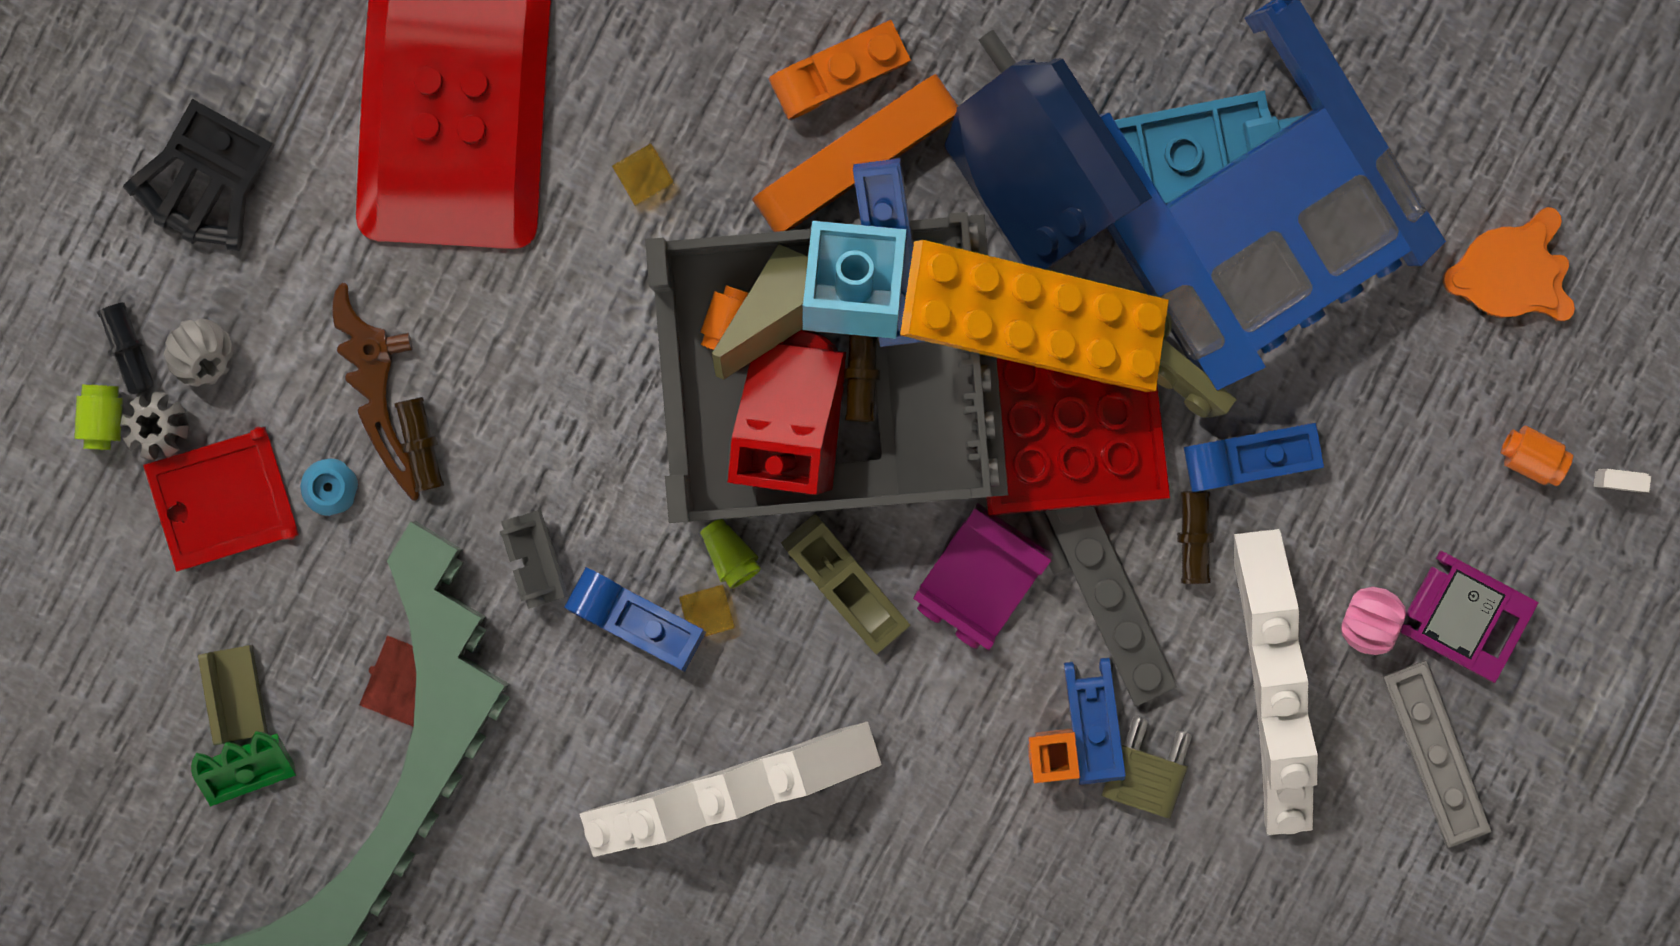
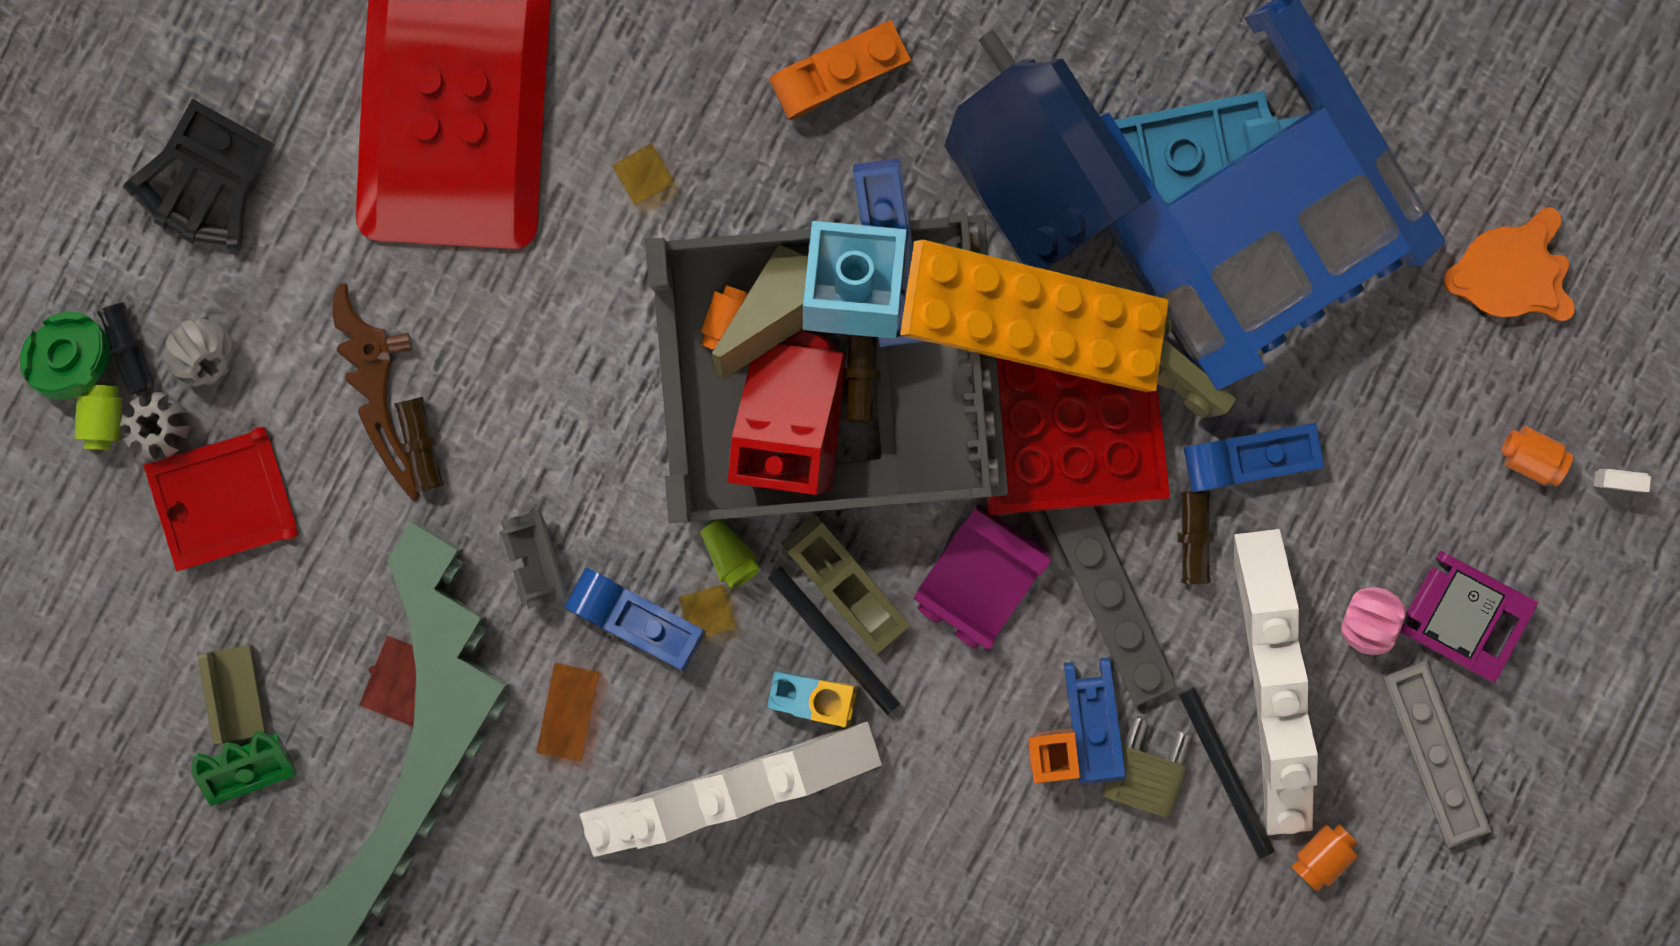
dark azure plate [300,458,358,516] -> none
orange beam [752,74,958,232] -> none
none -> green tile [20,311,110,400]
none -> clear orange tile [536,662,600,762]
none -> black bar [767,566,901,715]
none -> leg [767,671,859,727]
none -> black bar [1178,687,1275,859]
none -> orange brick [1291,824,1359,892]

